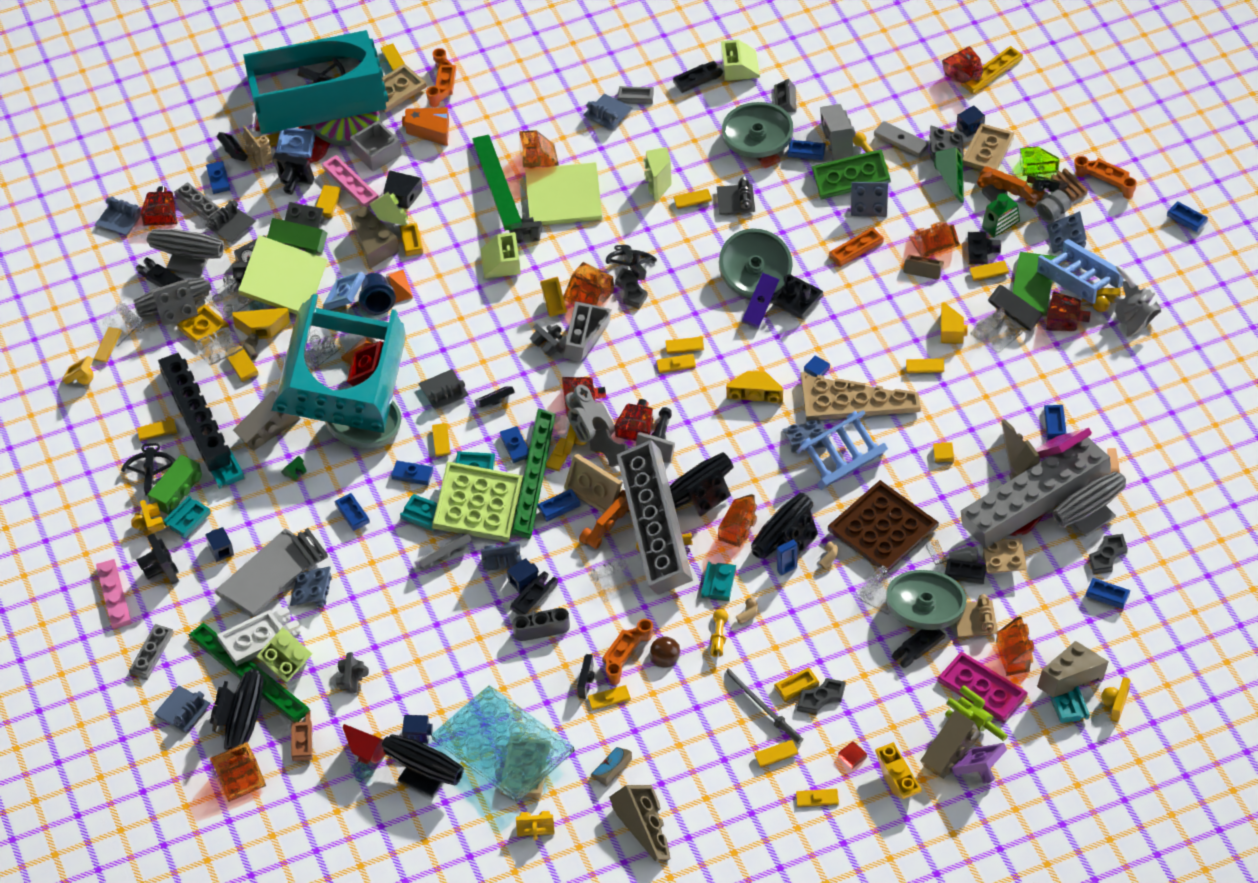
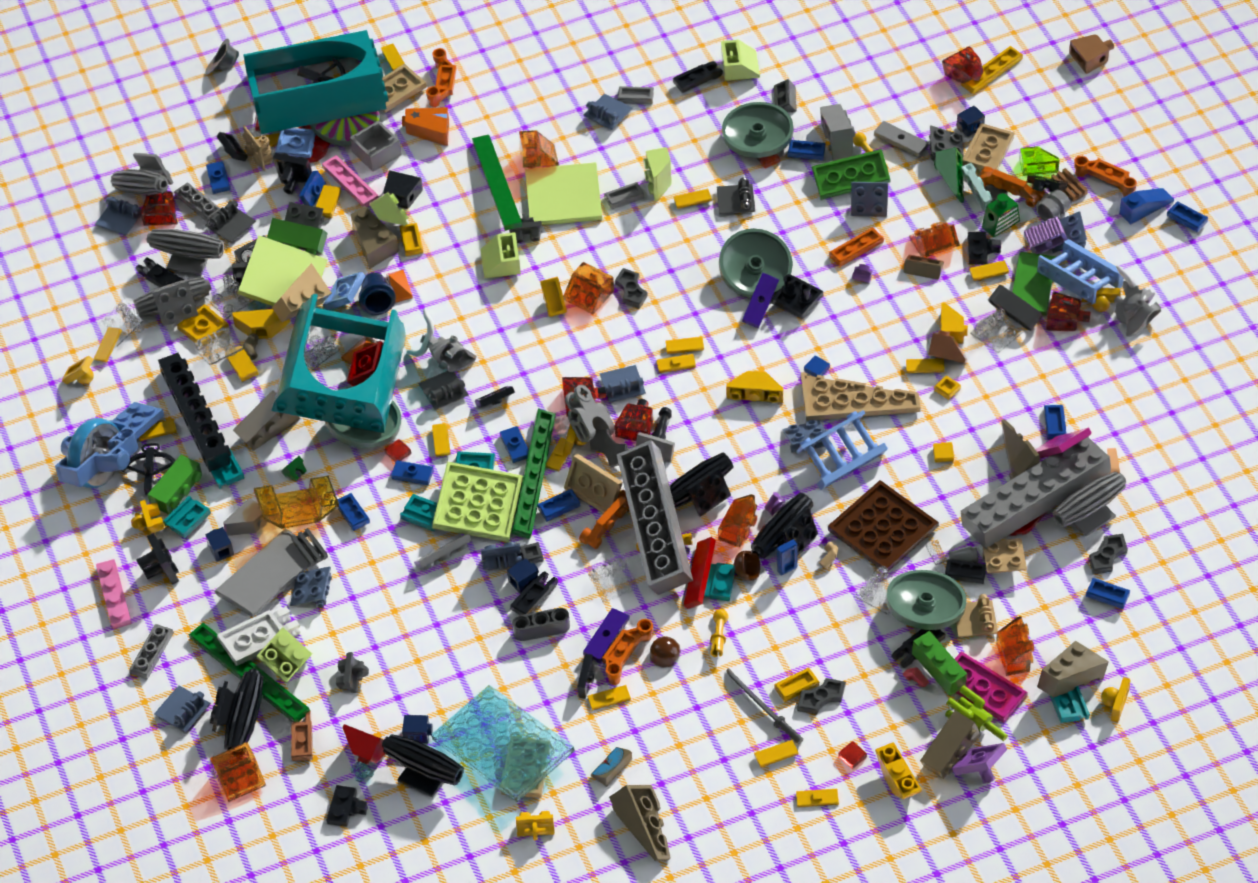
dark grey hips [529,323,564,357] -> none
light grey wedge [563,301,612,362] -> none
black piece [605,244,657,280] -> none
tan arm [736,597,758,625] -> none
none -> medium blue piece [55,402,164,488]
none -> light grey plate [110,153,174,196]
none -> dark grey piece [205,38,239,75]
none -> light grey slope [223,498,269,536]
none -> clear yellow slope [253,475,339,529]
none -> tan wedge [272,263,332,322]
none -> blue plate [299,170,326,206]
none -> black hinge [326,785,368,827]
none -> clear red tile [384,439,412,463]
none -> light grey helmet [406,309,477,372]
none -> dark grey tile [520,542,544,563]
none -> dark purple tile [583,608,630,663]
none -> sand blue hinge [599,365,646,403]
none -> light grey tile [604,182,645,210]
none -> red tile [683,537,716,609]
none -> reddish brown hair [733,551,761,581]
none -> medium lavender plate [764,492,786,516]
none -> medium lavender plate [852,264,873,283]
none -> coral tile [903,667,929,687]
none -> bright green brick [912,631,967,696]
none -> nougat slope [928,330,968,363]
none -> yellow tile [934,375,961,400]
none -> light aqua hinge [961,163,992,211]
none -> lavender brick [1024,217,1068,254]
none -> medium nougat torso [1069,34,1114,74]
none -> blue slope [1119,188,1174,225]

